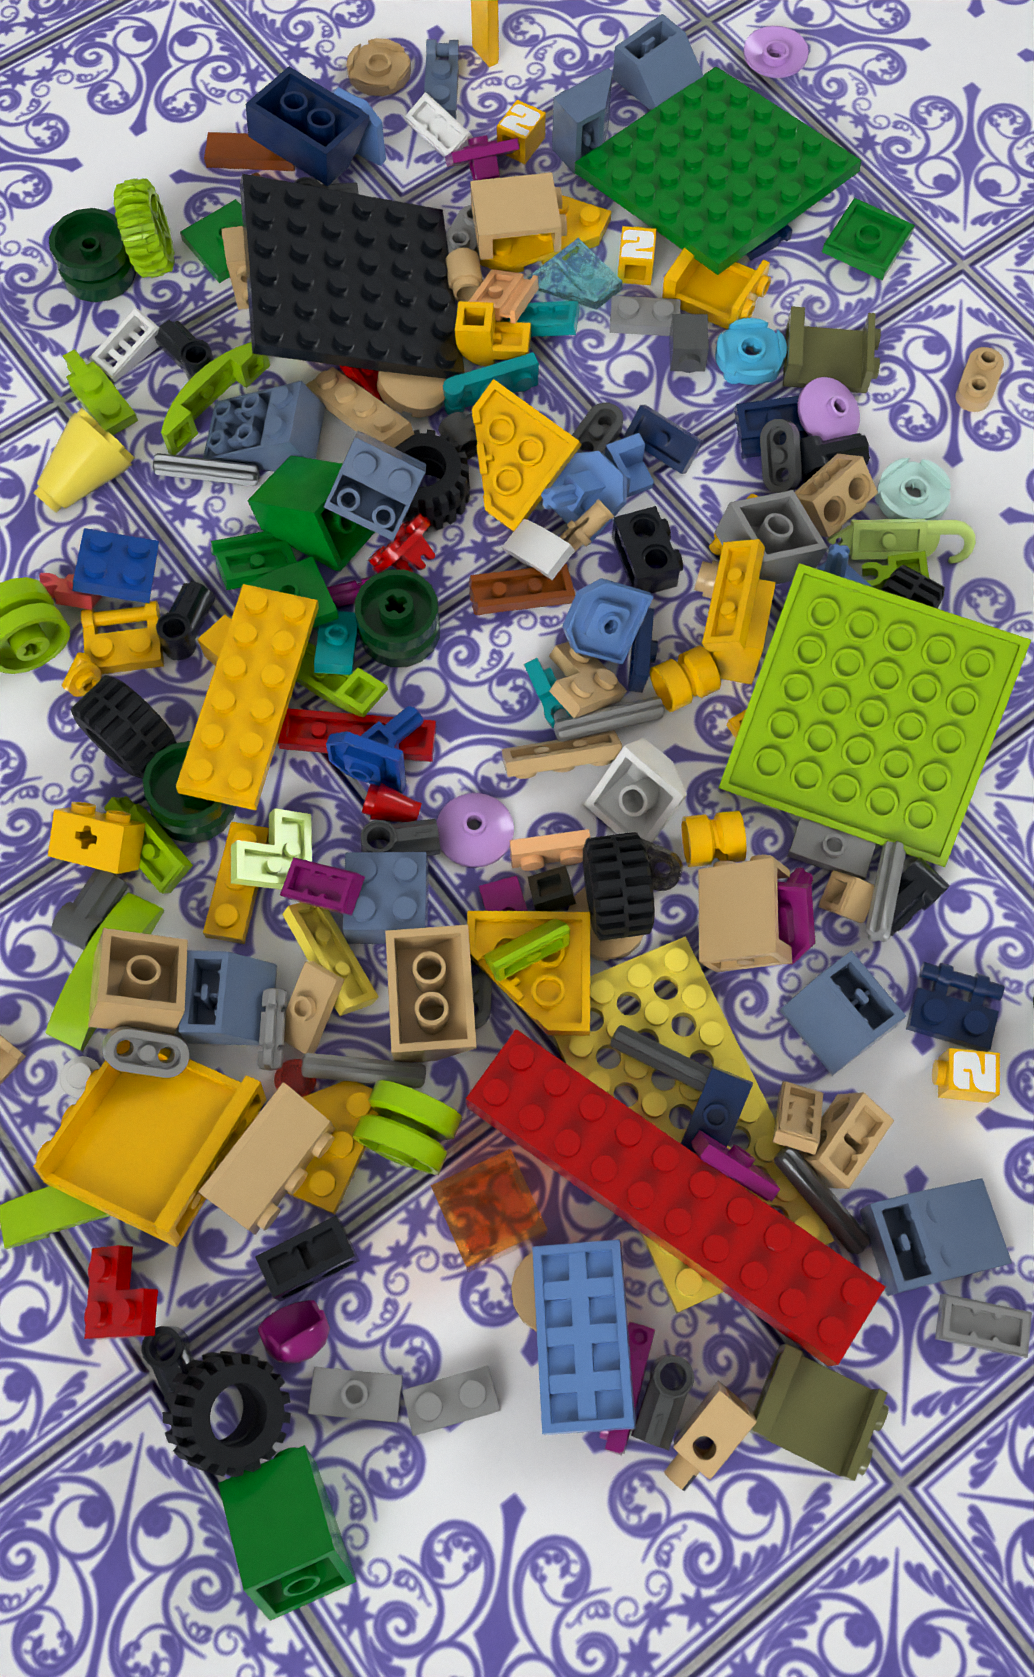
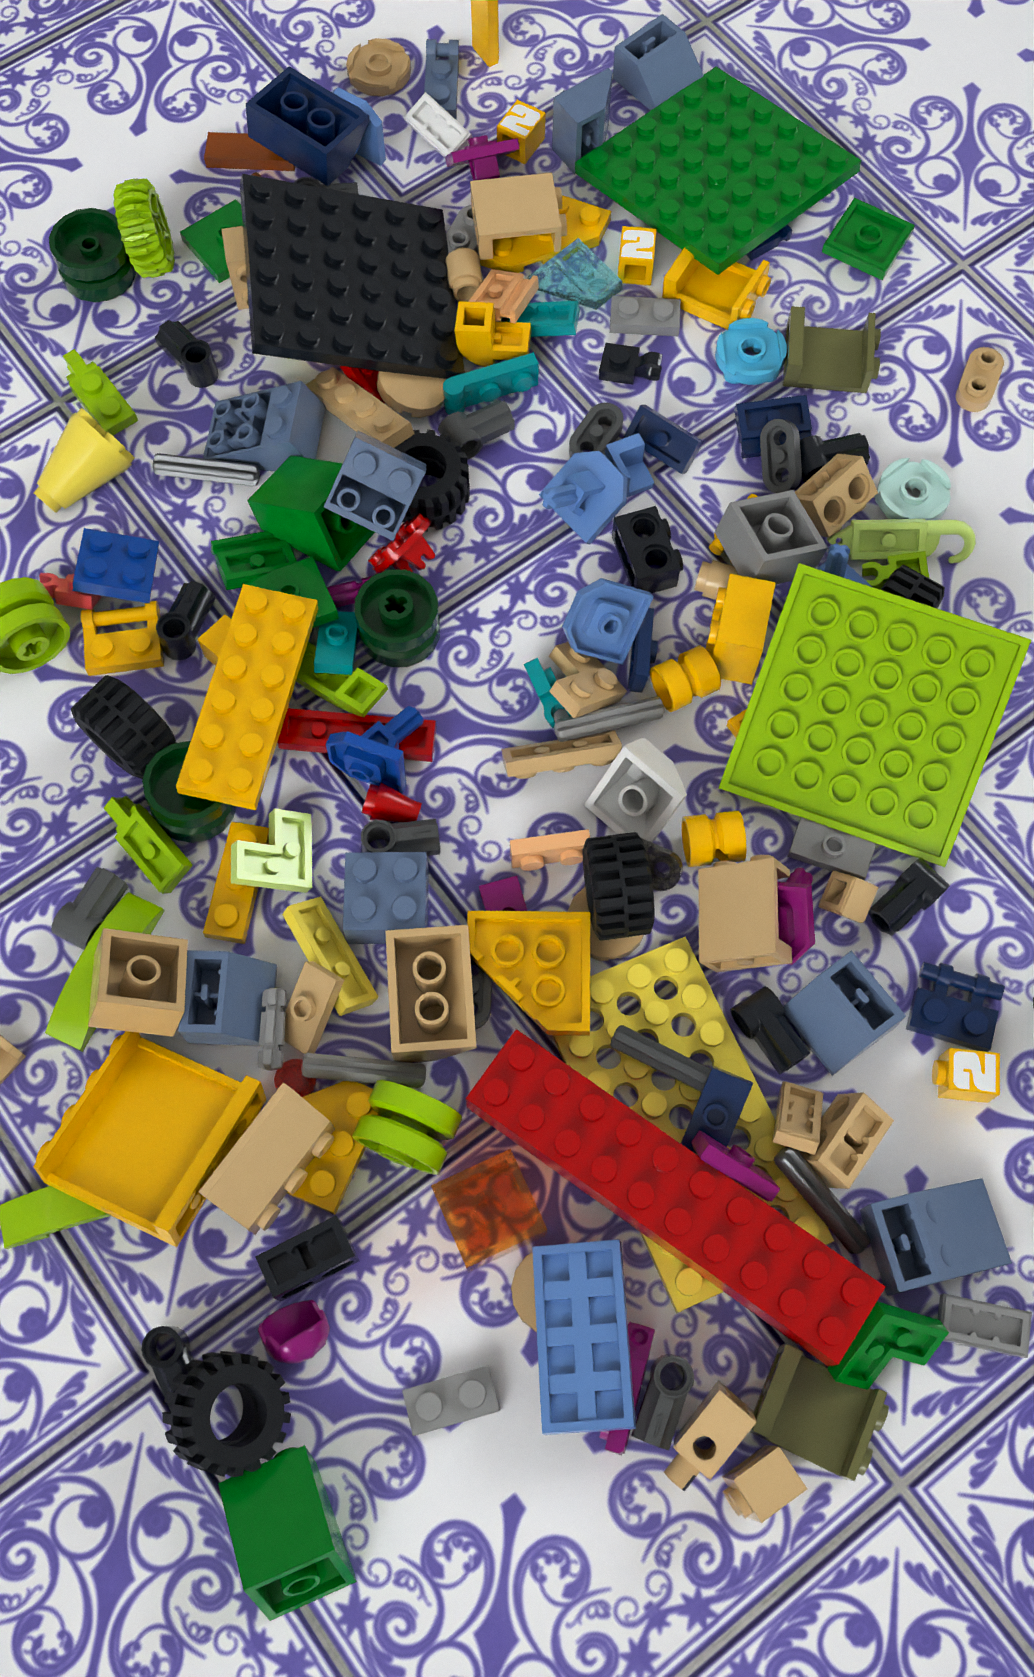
yellow brick [48,802,146,874] -> none
white plate [60,1056,100,1099] -> none
yellow plate [61,652,102,697] -> none
red plate [84,1245,158,1340] -> none
white slope [89,307,159,382] -> none
light grey plate [102,1026,190,1078] -> none
lime slope [161,342,270,455] -> none
magenta plate [280,857,365,916] -> none
light grey plate [308,1367,403,1423] -> none
lavender dish [436,793,514,868] -> none
dark orange hinge [469,564,575,615] -> none
yellow plate [472,379,581,532] -> none
lime slope [484,919,570,981] -> none
white slope [502,519,575,580] -> none
pearl dark grey plate [528,865,576,912] -> none
tan pin [559,499,615,555] -> none
dark grey brick [669,314,709,373] -> none
yellow plate [702,539,765,652] -> none
lavender dish [743,26,809,78] -> none
lavender dish [798,377,860,441] -> none
light grey axle [865,841,906,942] -> none
none -> black plate [599,343,662,385]
none -> tan brick [722,1445,807,1523]
none -> black piece [730,986,810,1075]
none -> green plate [827,1301,949,1390]

